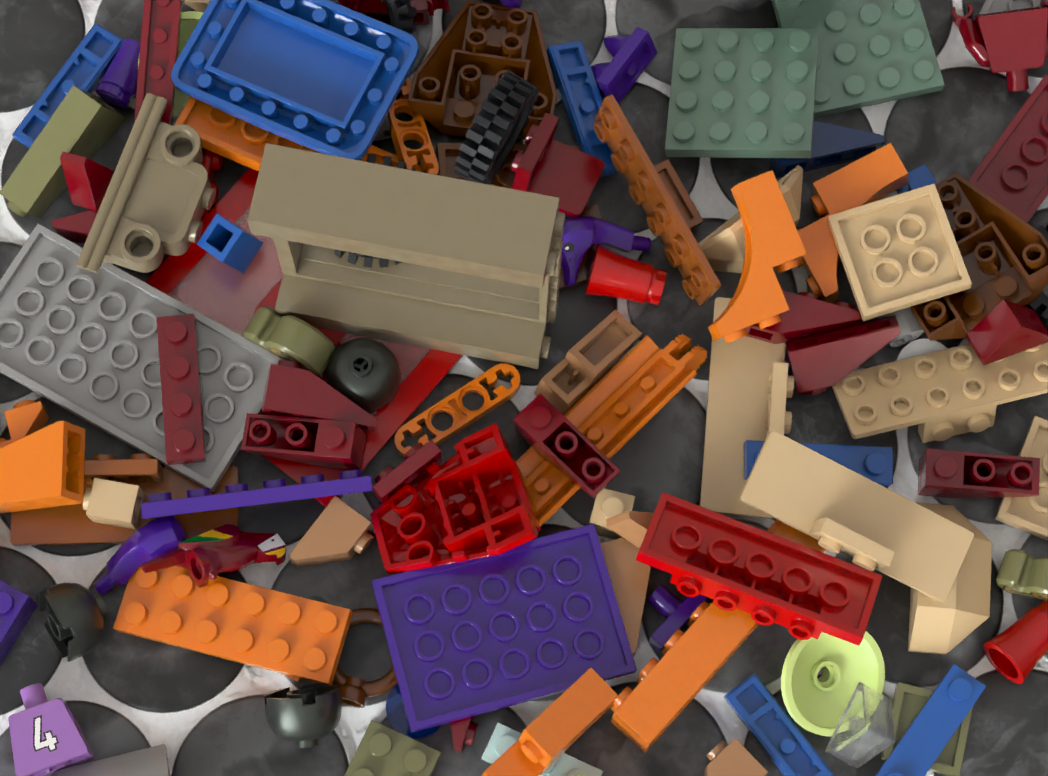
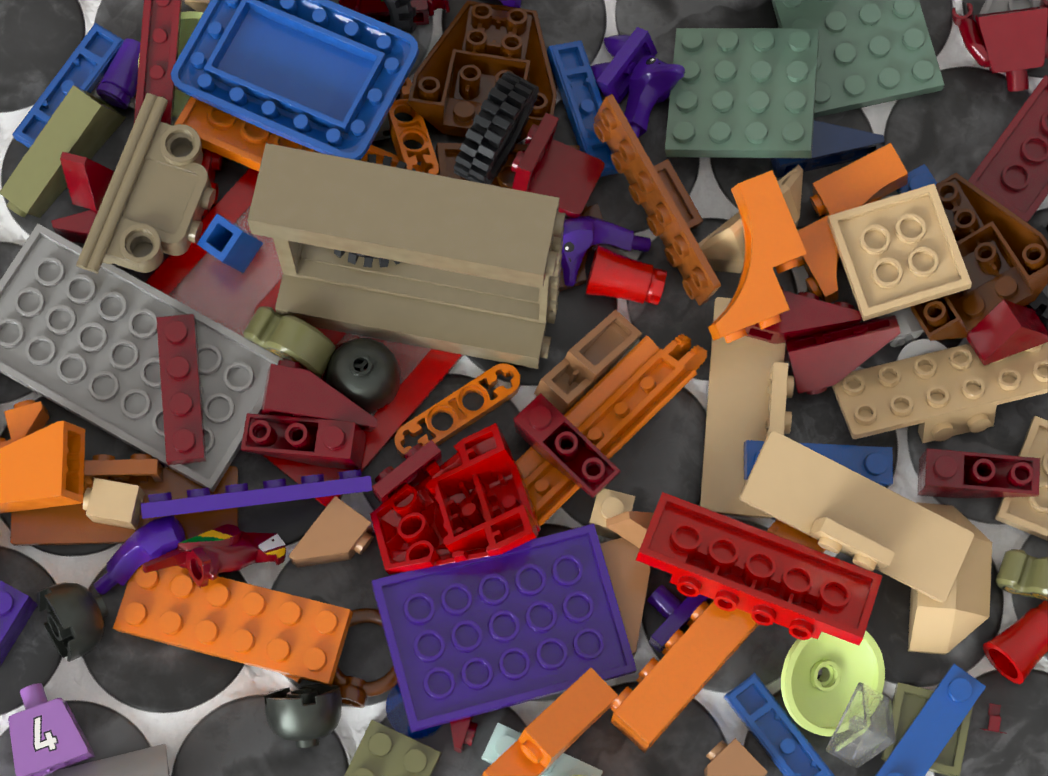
none -> dark purple animal [624,56,685,138]
none -> dark red piece [980,703,1007,734]

